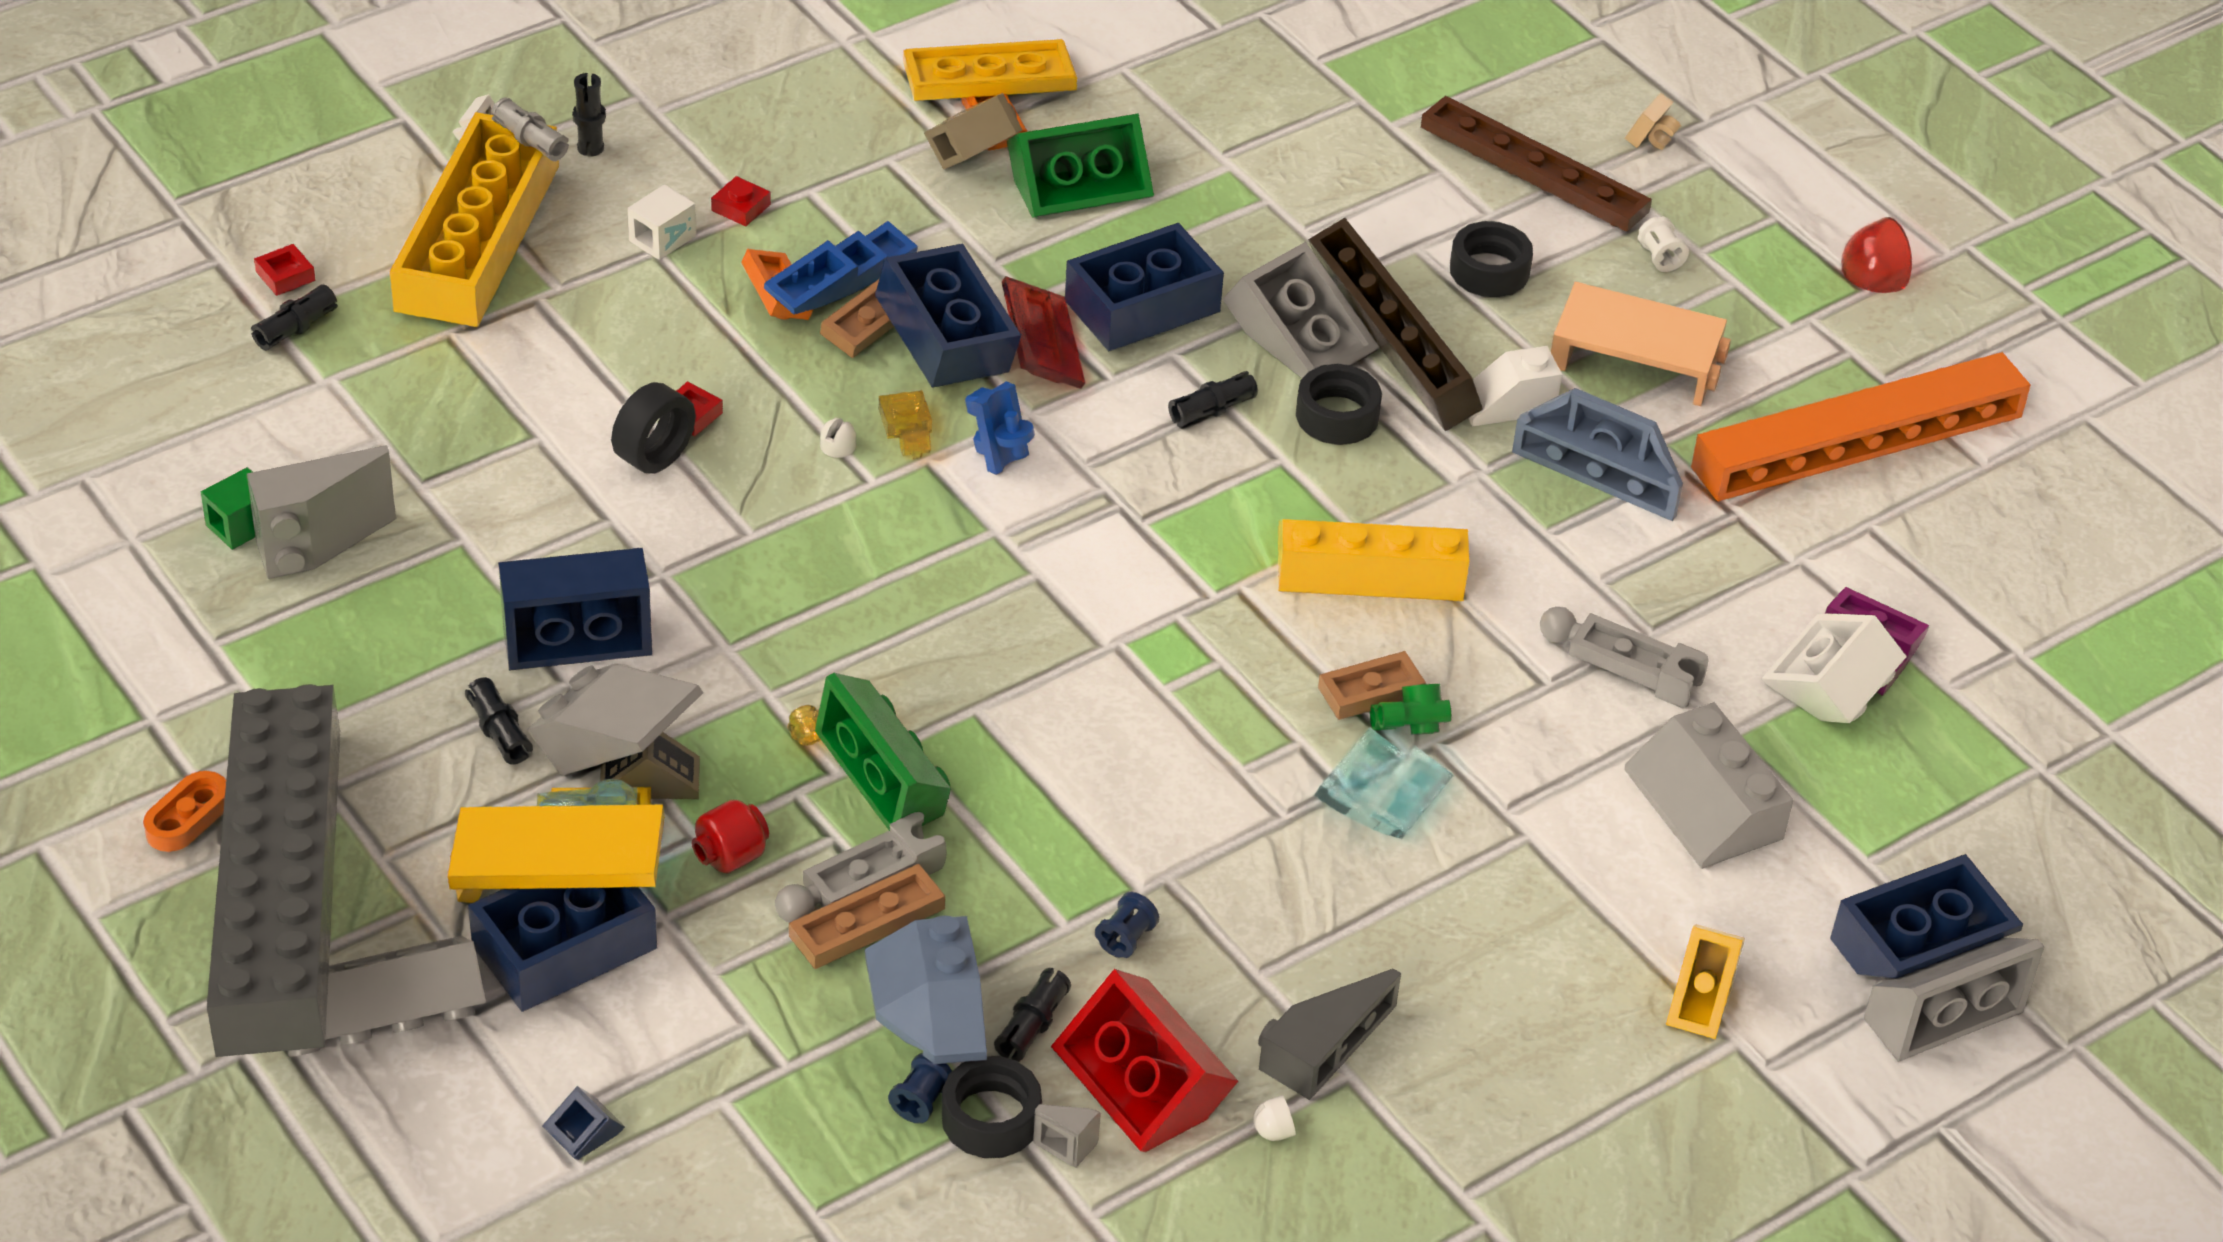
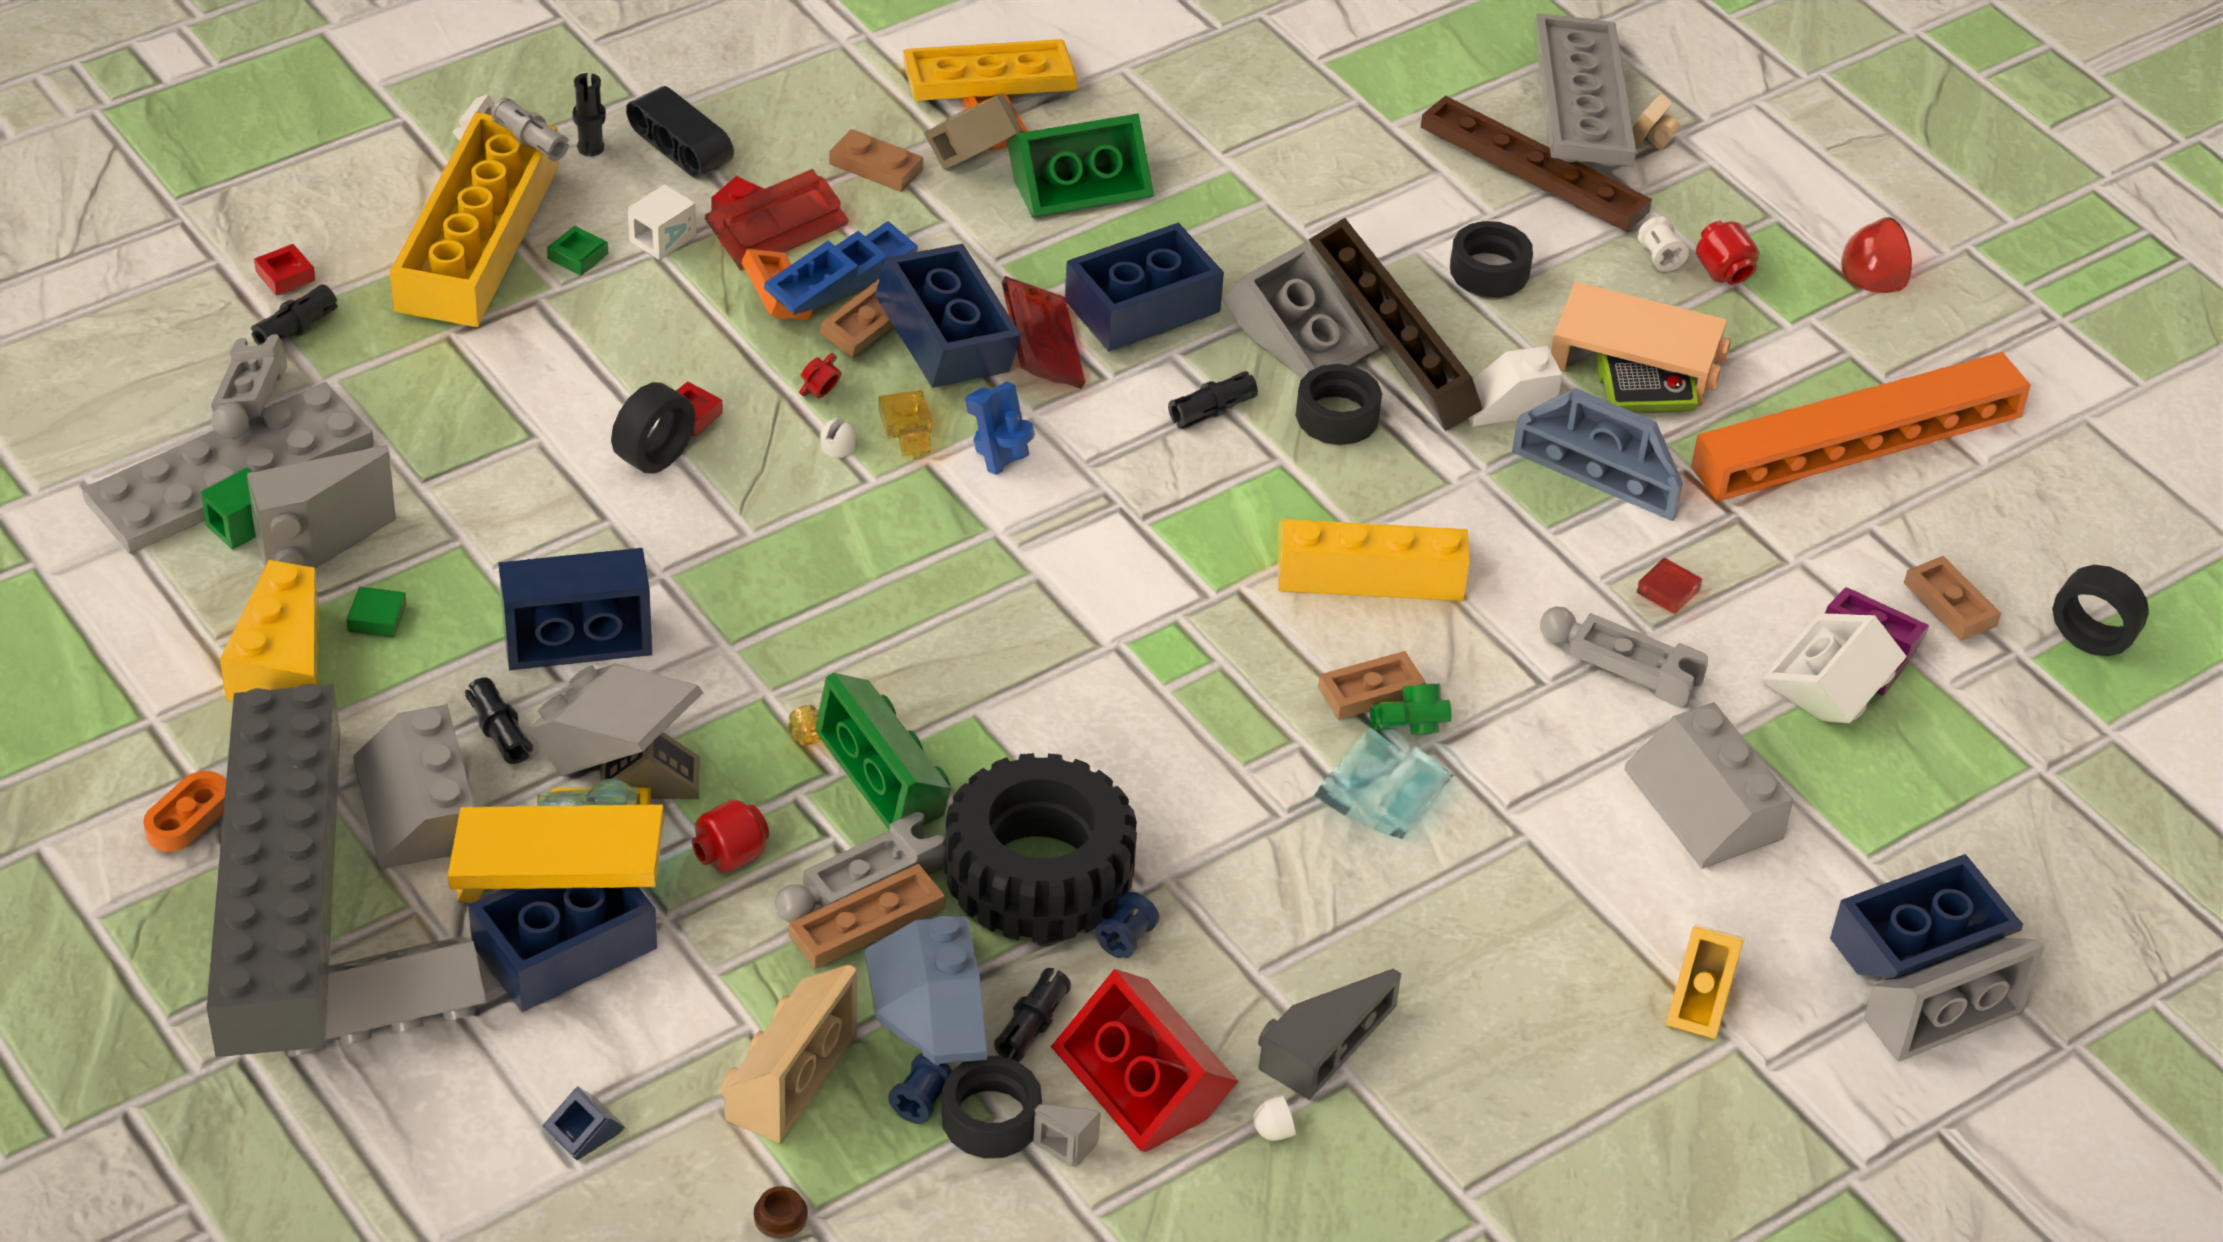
none -> light grey plate [82,382,374,554]
none -> light grey plate [211,334,287,439]
none -> yellow wedge [220,560,320,701]
none -> green tile [347,586,407,637]
none -> light grey slope [353,704,475,869]
none -> green tile [547,225,609,276]
none -> black beam [626,86,734,178]
none -> clear red piece [704,169,849,271]
none -> tan slope [721,965,857,1144]
none -> reddish brown plate [753,1186,808,1239]
none -> red plate [799,353,842,398]
none -> medium nougat plate [829,129,923,192]
none -> black tyre [945,753,1137,943]
none -> light grey plate [1534,13,1636,167]
none -> slope [1596,352,1698,413]
none -> clear red tile [1636,557,1702,614]
none -> red head [1696,221,1760,285]
none -> medium nougat plate [1904,556,2001,641]
none -> black tyre [2052,564,2149,656]

